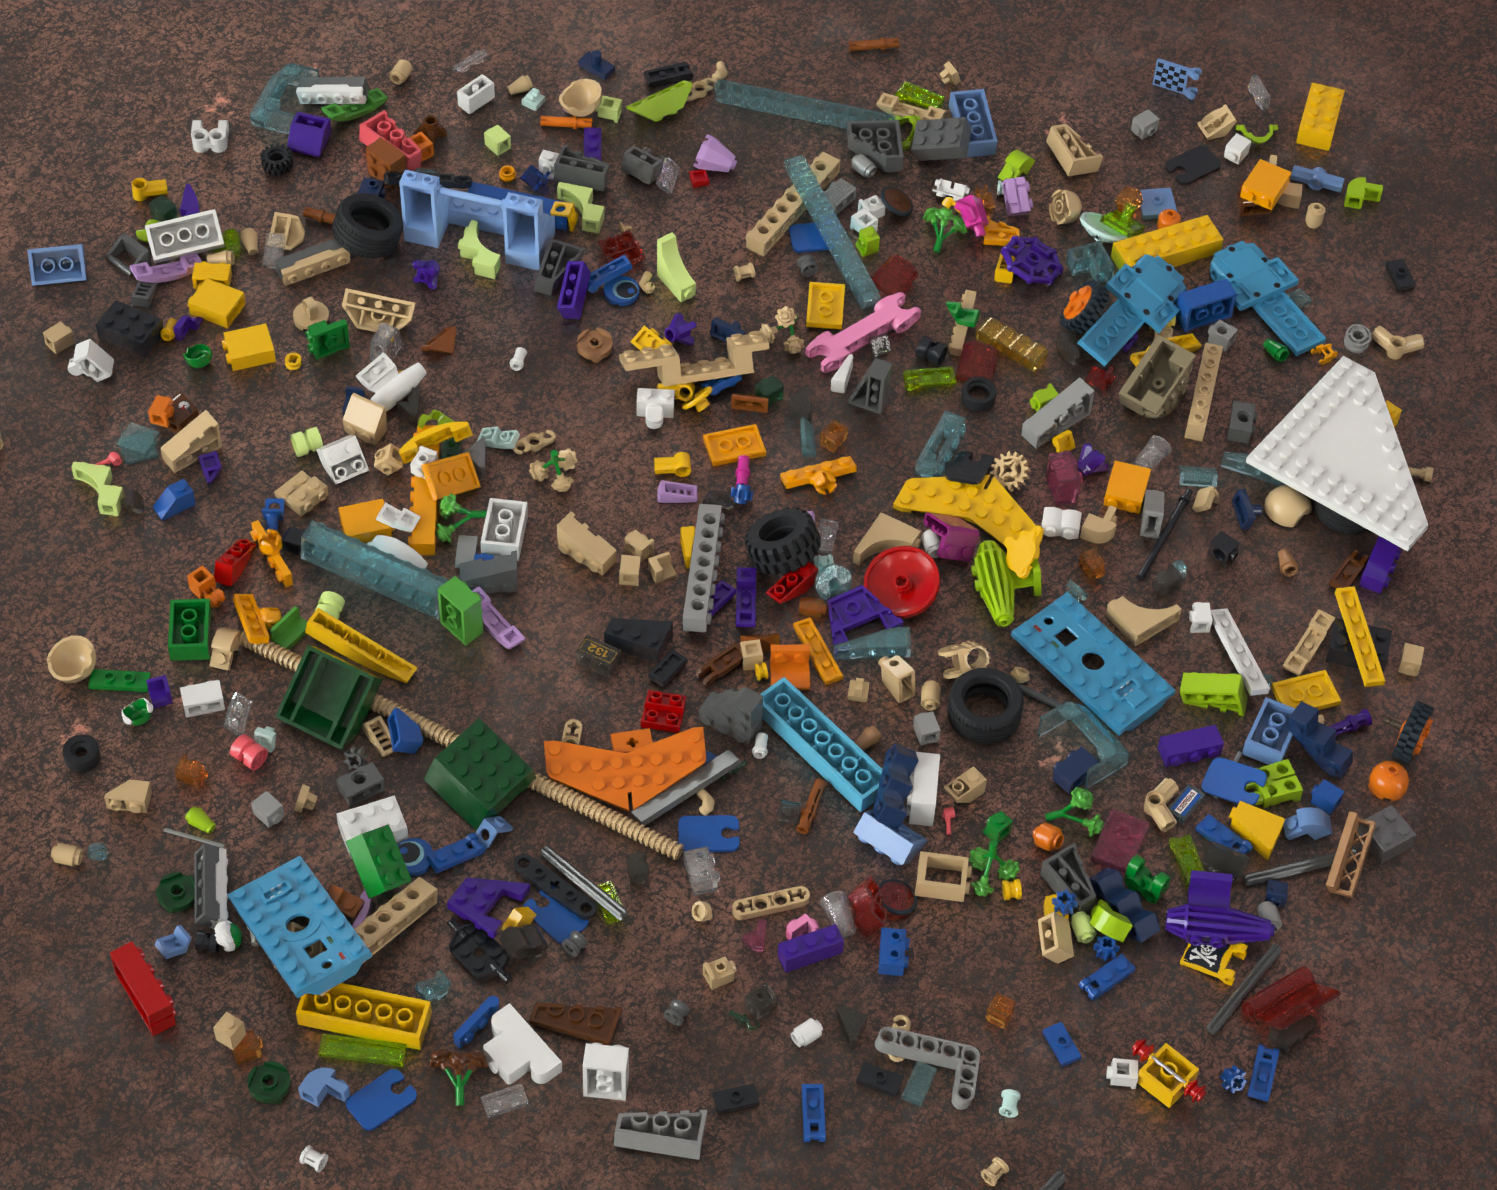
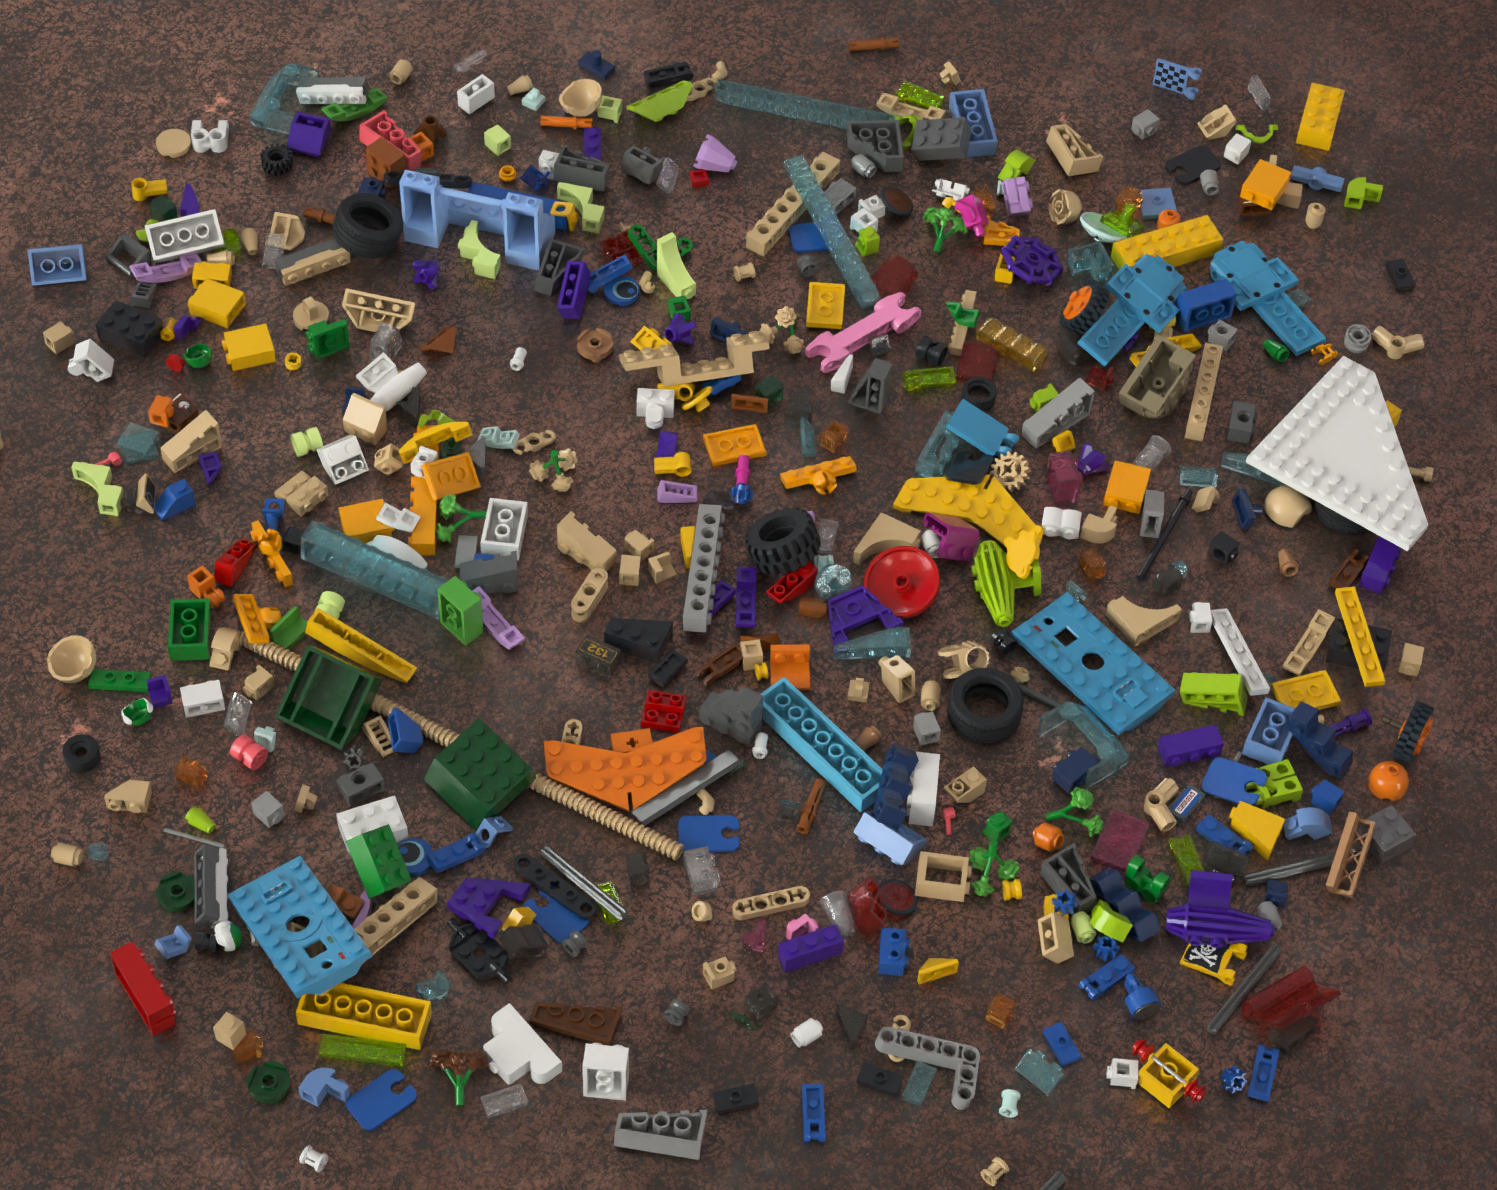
blue plate [453,996,500,1049] -> none
light orange tile [793,617,843,686] -> none
none -> tan slope [136,473,156,514]
none -> tan tile [156,129,191,158]
none -> red tile [165,354,185,372]
none -> tan brick [242,665,274,701]
none -> tan piece [571,568,608,623]
none -> green beam [628,224,693,271]
none -> dark purple slope [656,430,679,458]
none -> green brick [668,295,691,322]
none -> yellow slope [917,958,959,984]
none -> dark azure tile [945,399,1019,459]
none -> black wheel [990,628,1017,655]
none -> clear light blue bracket [1014,1049,1066,1095]
none -> blue piece [1124,973,1161,1020]
none -> light grey brick [1200,169,1220,196]

